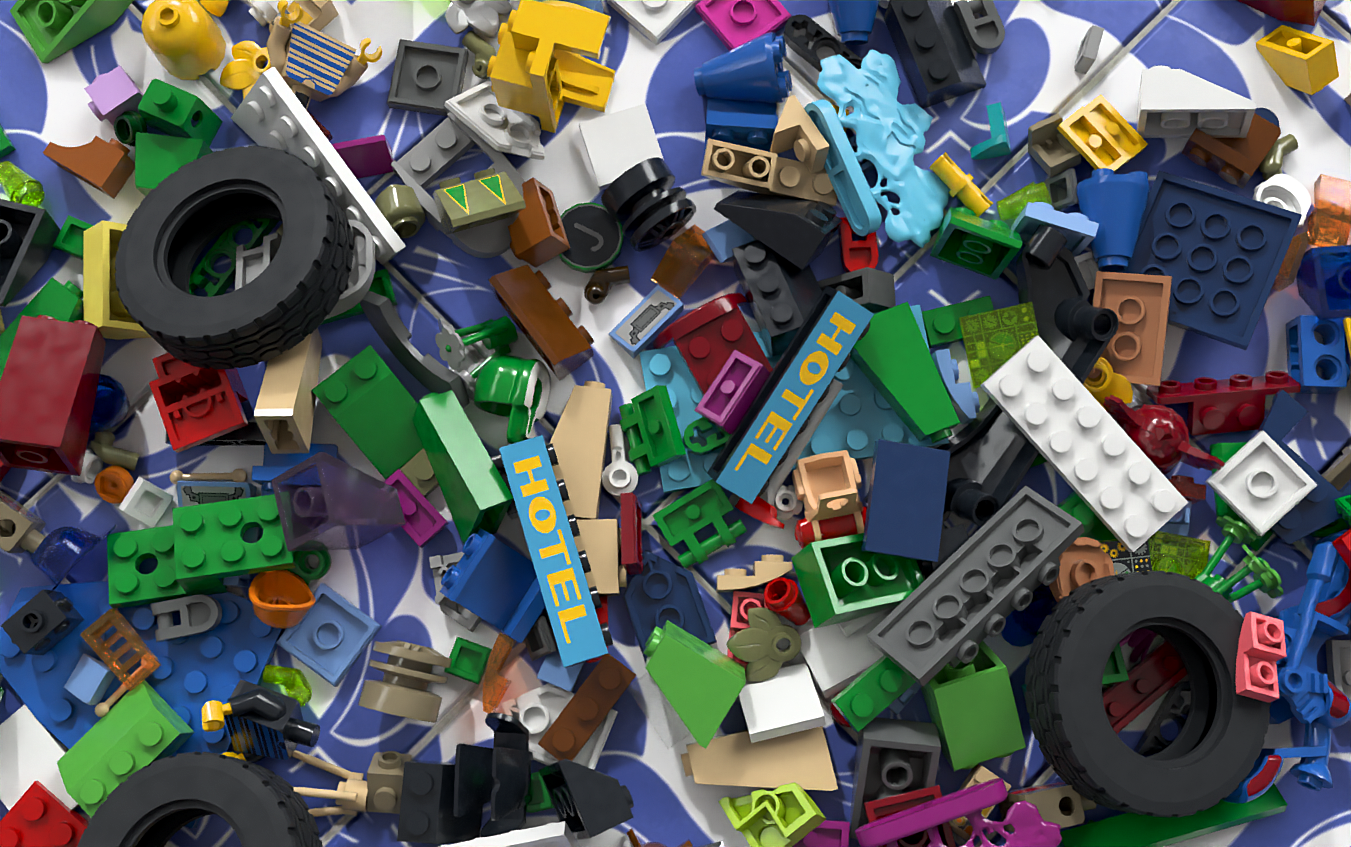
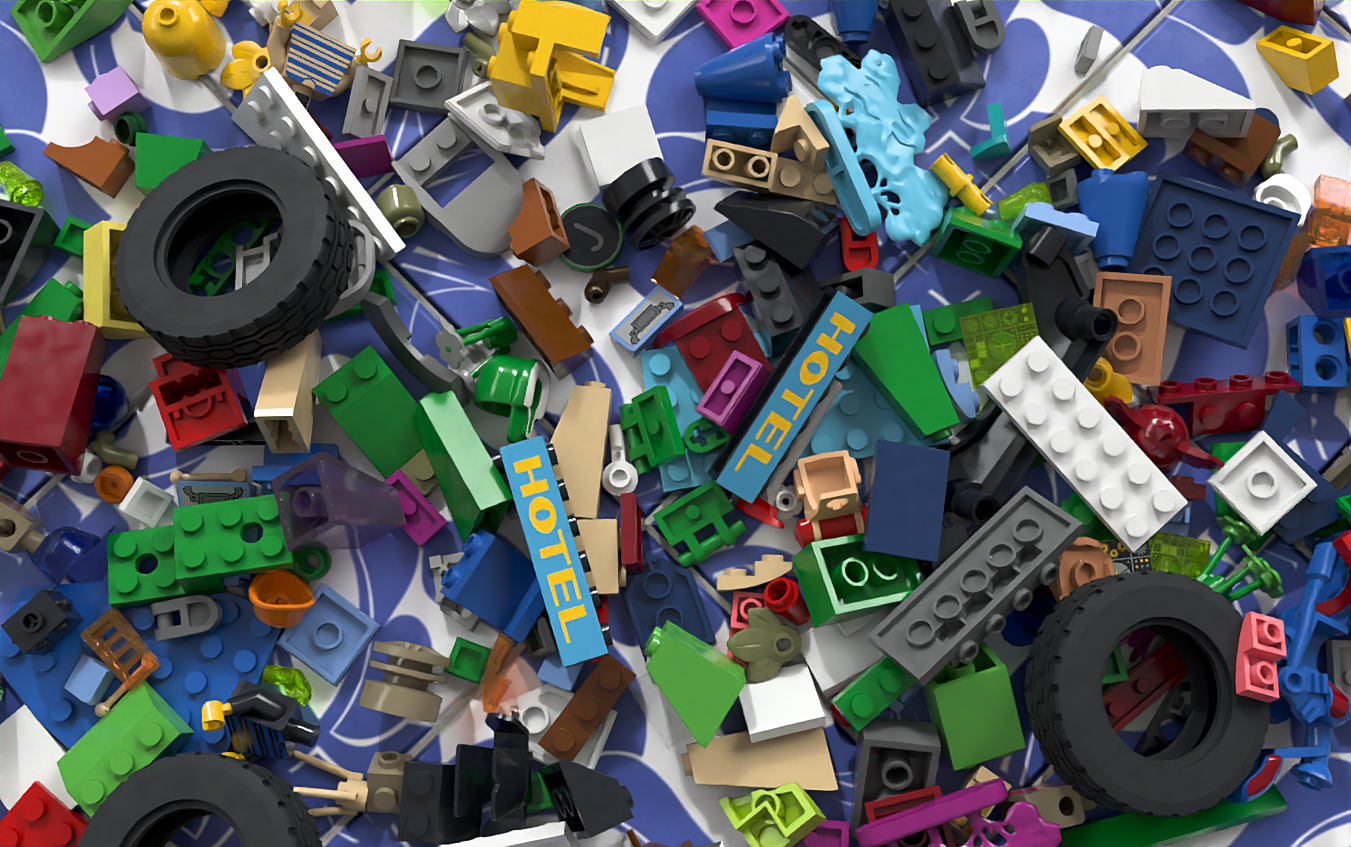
green torso [138,79,223,147] -> none
olive slope [433,168,526,235] -> none
none -> light grey plate [342,65,393,139]

